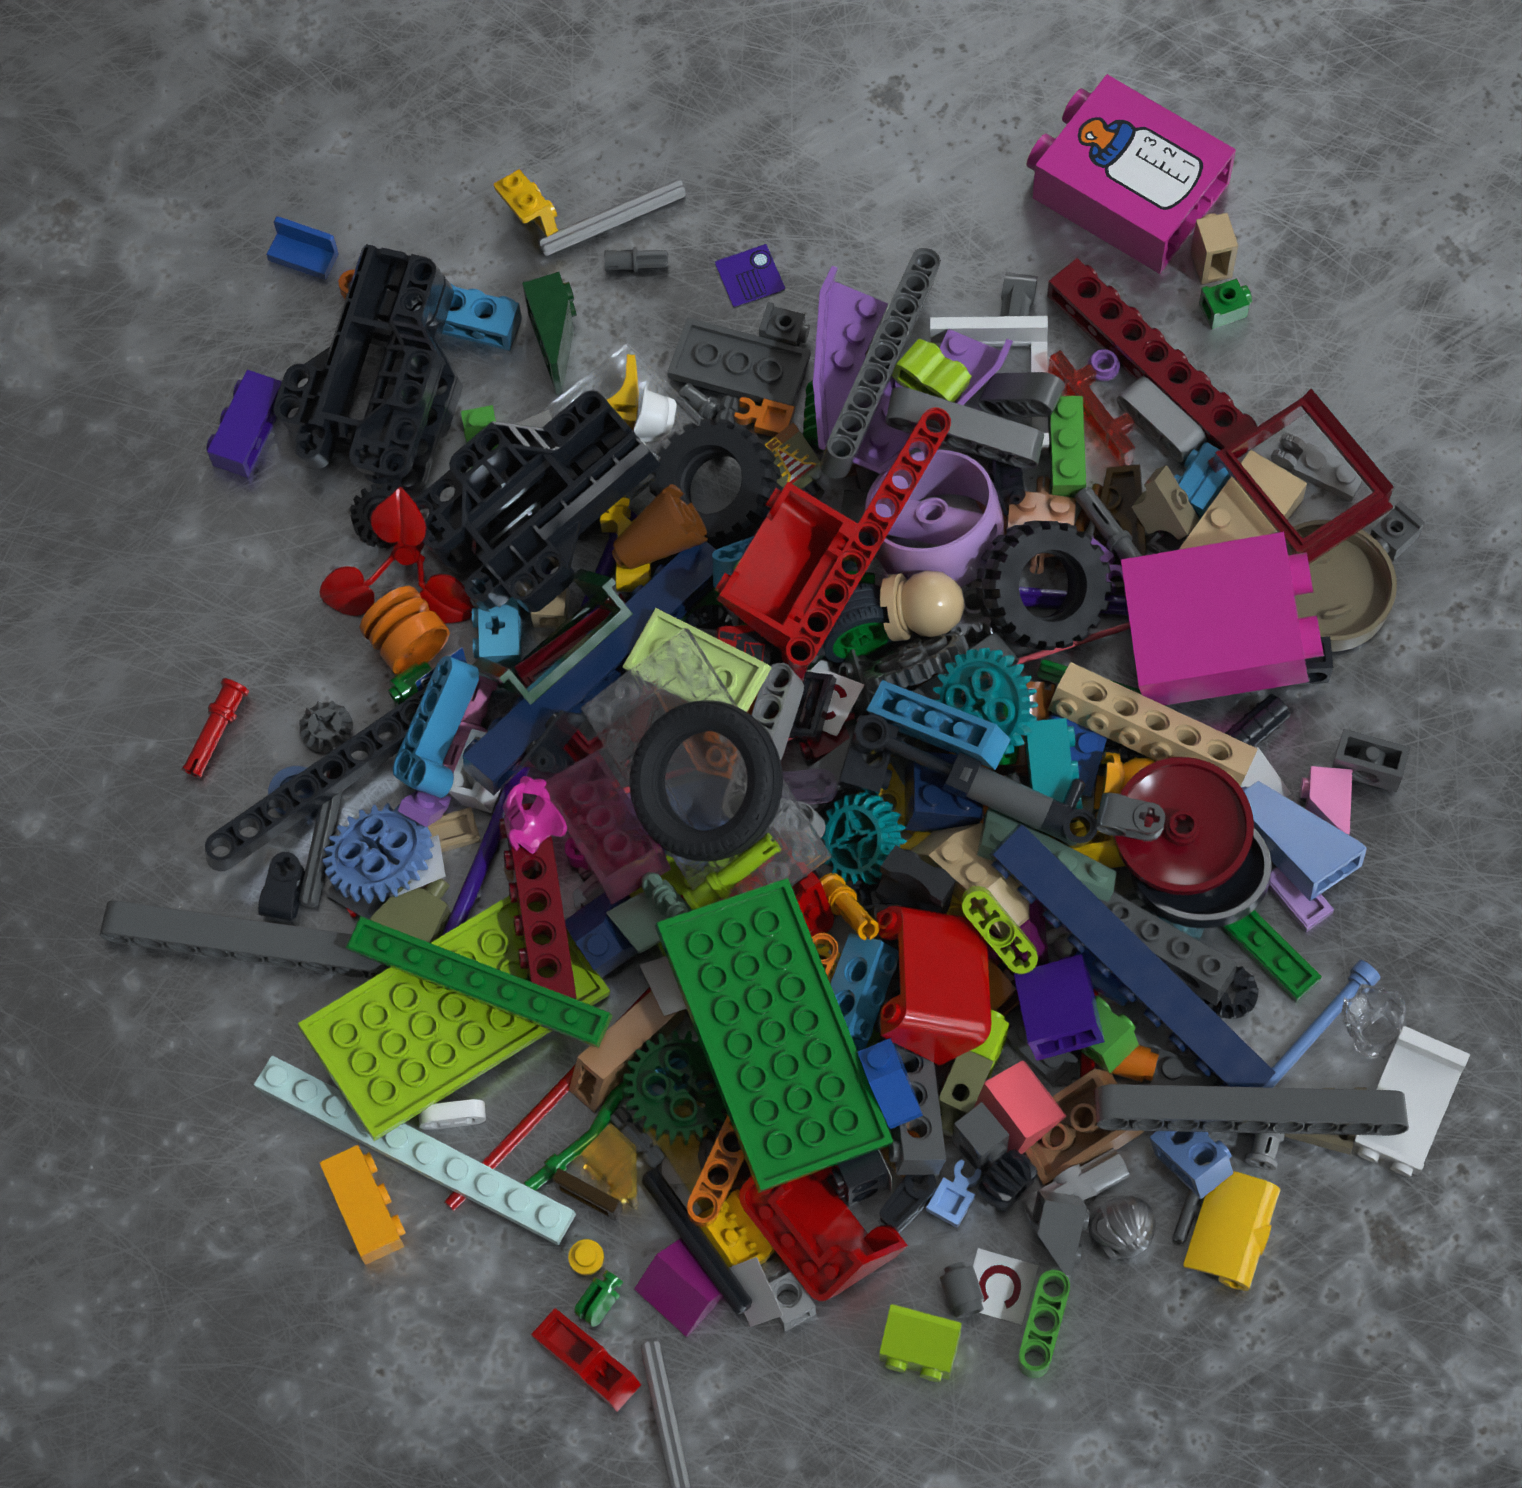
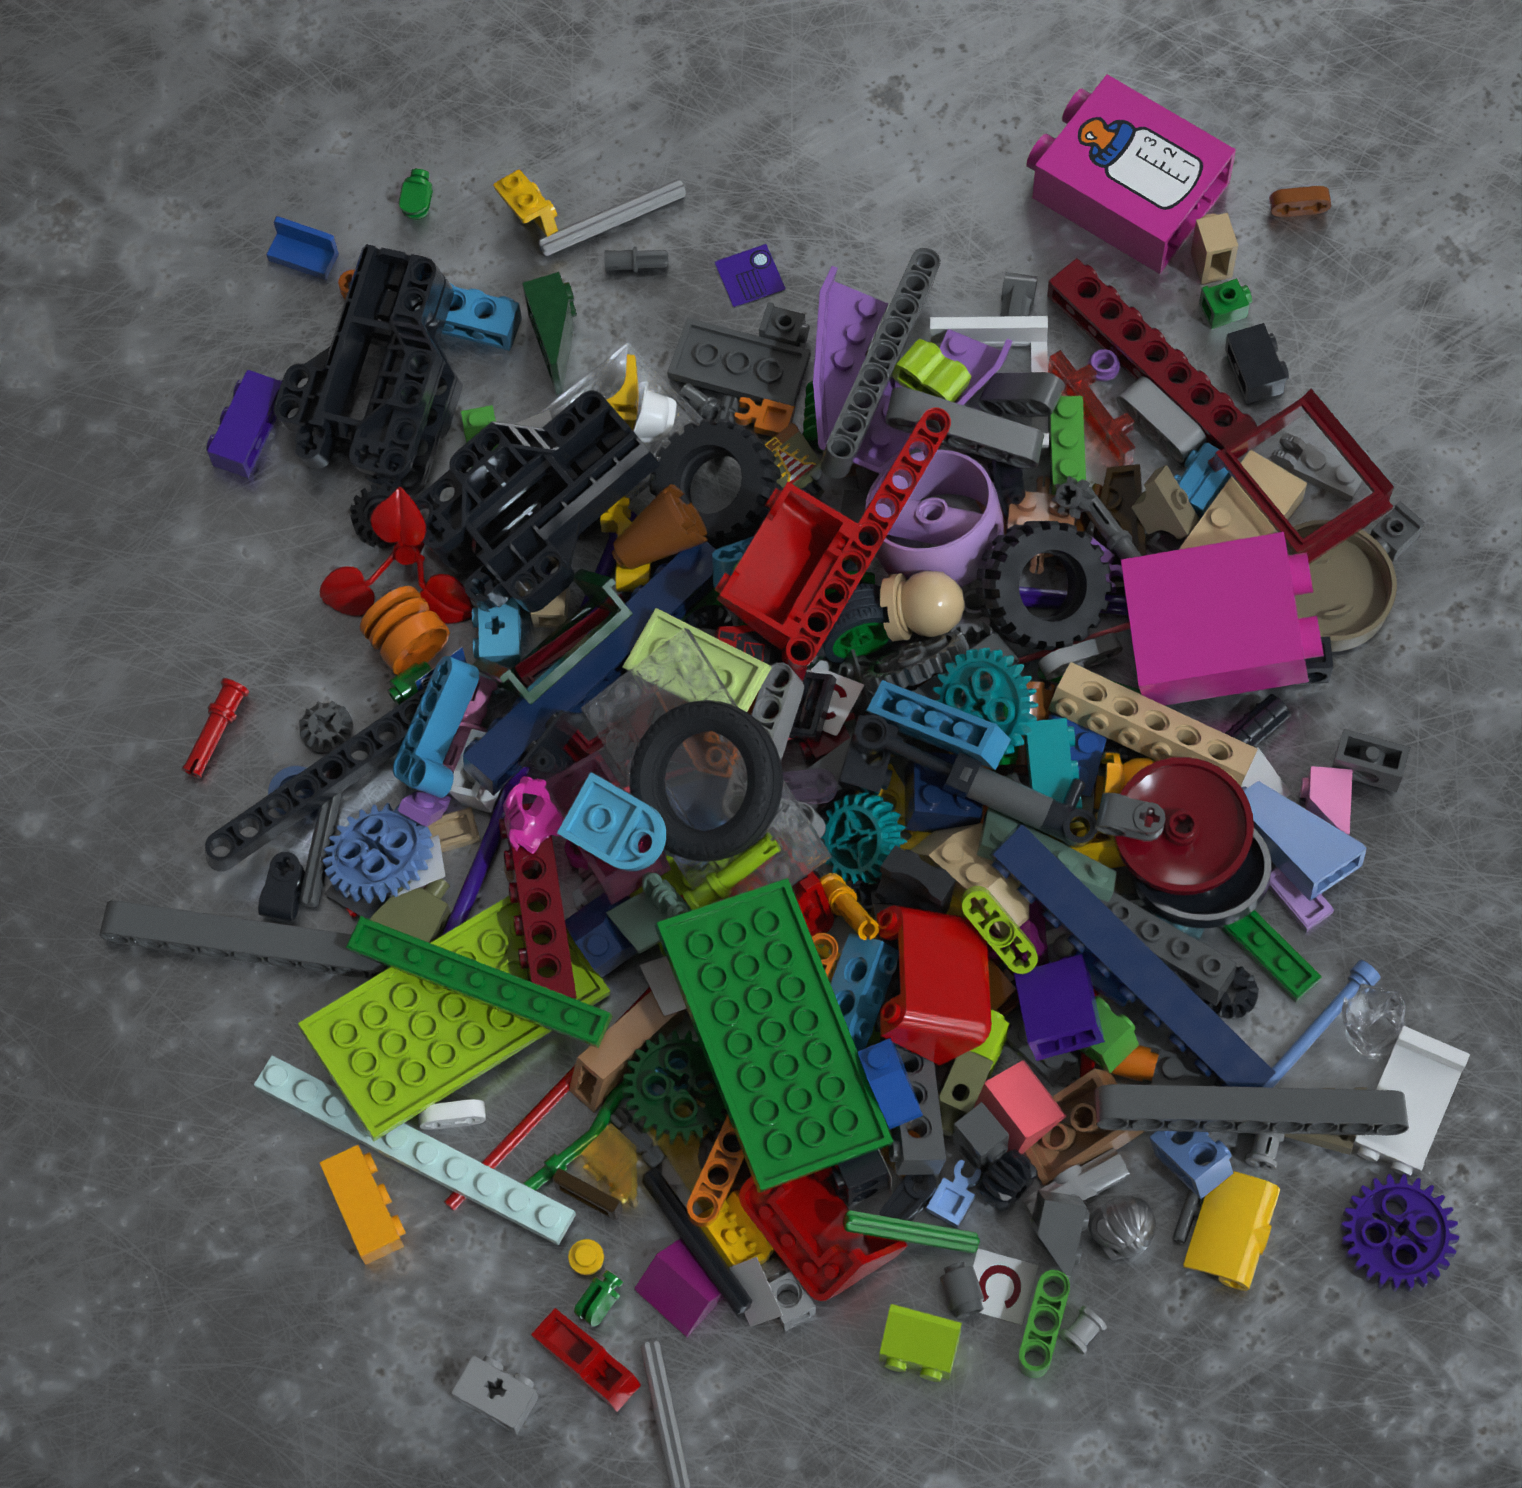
none -> green arm [398,168,433,220]
none -> light grey brick [451,1355,539,1435]
none -> medium azure tile [557,772,666,871]
none -> green axle [843,1210,980,1253]
none -> light grey beam [1038,633,1123,680]
none -> dark grey gear [1052,476,1096,519]
none -> light grey bush [1059,1306,1107,1355]
none -> black brick [1225,323,1289,404]
none -> dark orange beam [1269,186,1332,217]
none -> dark purple gear [1340,1174,1459,1292]

